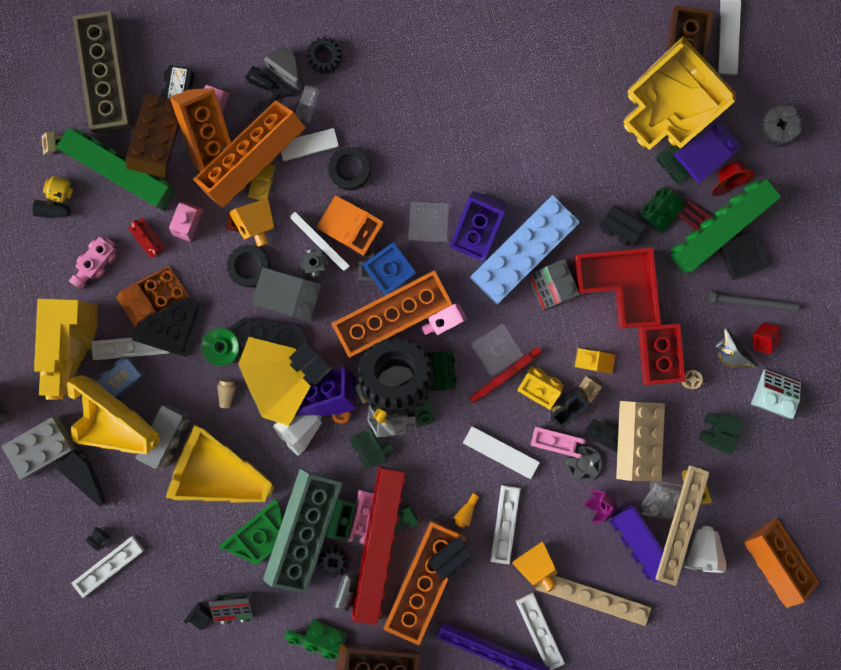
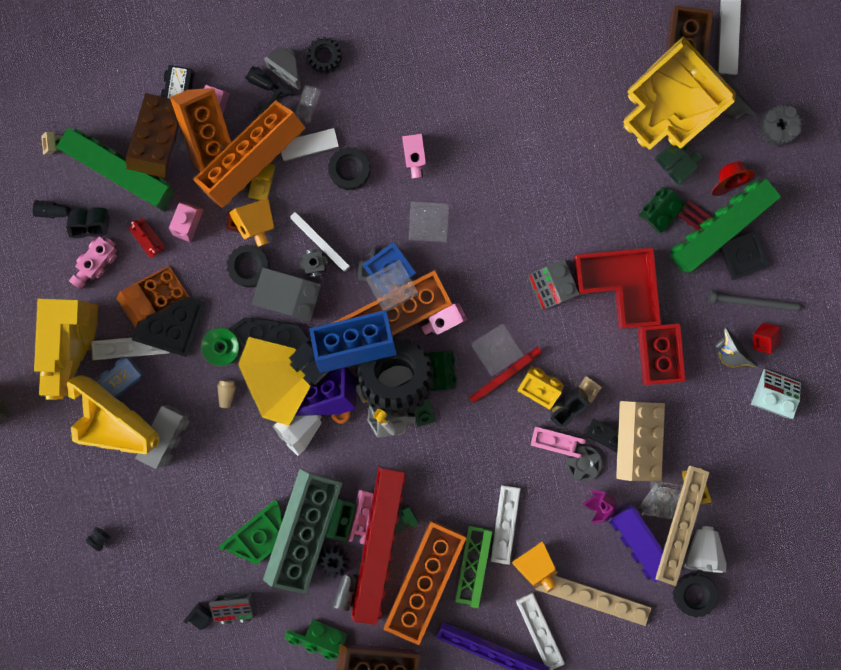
light grey brick [2,416,77,480] -> none
yellow head [43,176,74,203] -> none
black slope [57,450,107,507] -> none
white tile [71,535,145,598] -> none
dark tan brick [72,10,133,134] -> none
yellow cone [166,425,274,503] -> none
orange slope [316,195,384,257] -> none
clear green hips [349,427,394,471] -> none
black brick [428,535,474,580] -> none
dark purple slope [449,190,509,262] -> none
light orange cone [453,493,479,529] -> none
white tile [463,426,540,479] -> none
light blue brick [470,195,580,305] -> none
yellow slope [574,348,616,374] -> none
black brick [599,205,646,247] -> none
dark purple slope [674,117,742,183] -> none
tan wheel [681,370,703,389] -> none
clear green hips [699,413,744,455] -> none
orange slope [744,518,819,608] -> none
none -> black brick [66,207,110,238]
none -> blue brick [309,310,397,373]
none -> clear plate [366,260,419,312]
none -> bright pink torso [402,134,426,178]
none -> bright green fence [455,525,492,608]
none -> black tyre [673,572,718,618]
none -> dark grey hat [723,73,757,120]

